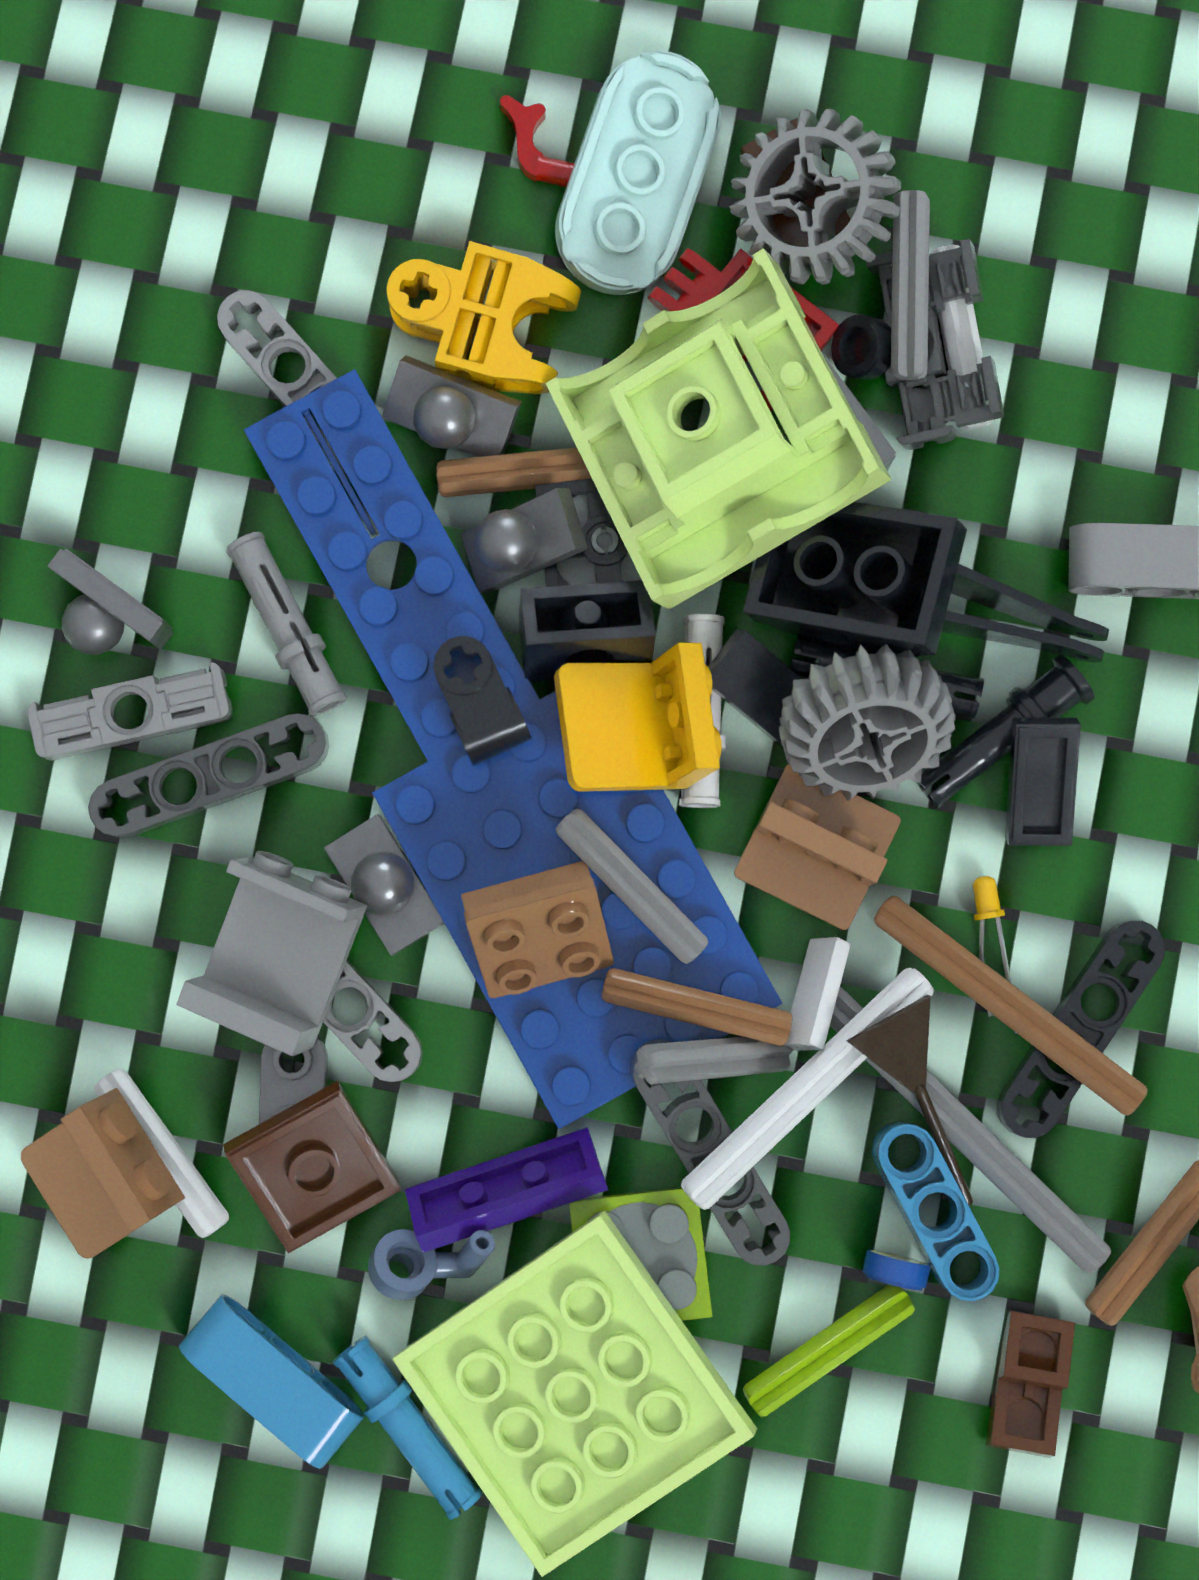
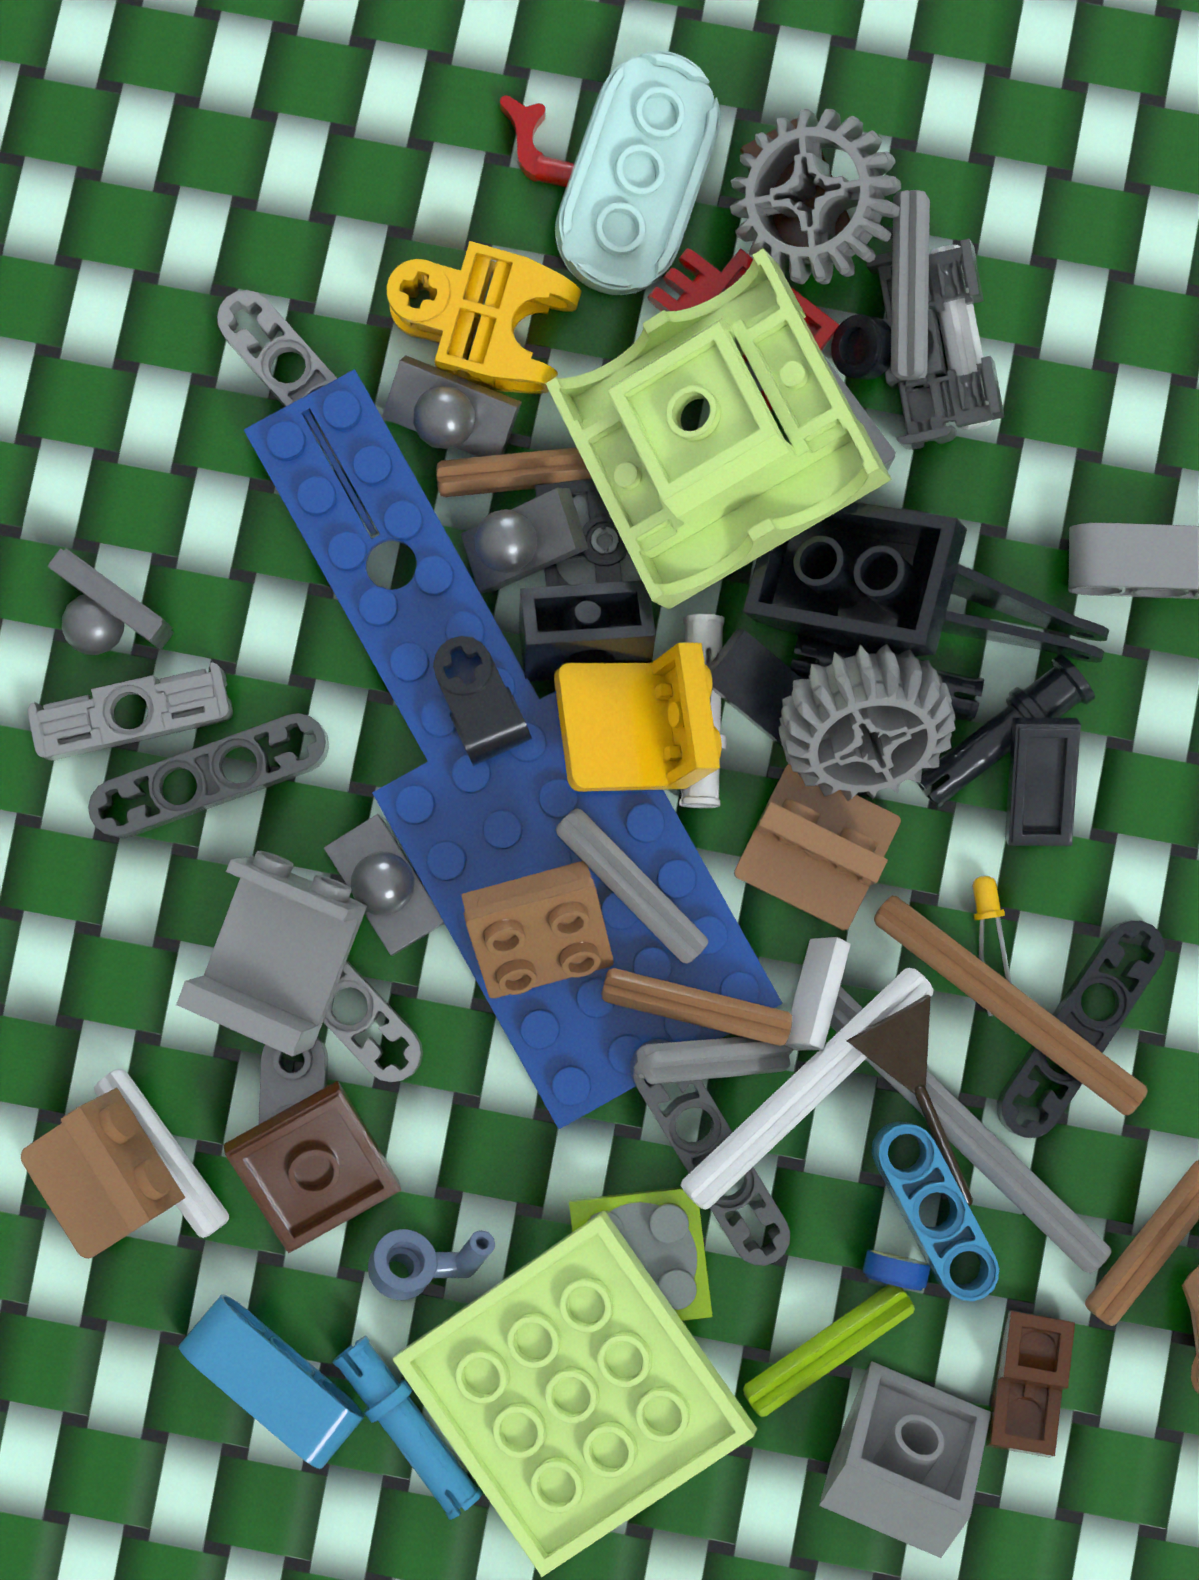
light grey pin [226,531,347,717] -> none
dark purple plate [405,1127,608,1253] -> none
none -> light grey slope [819,1361,991,1558]

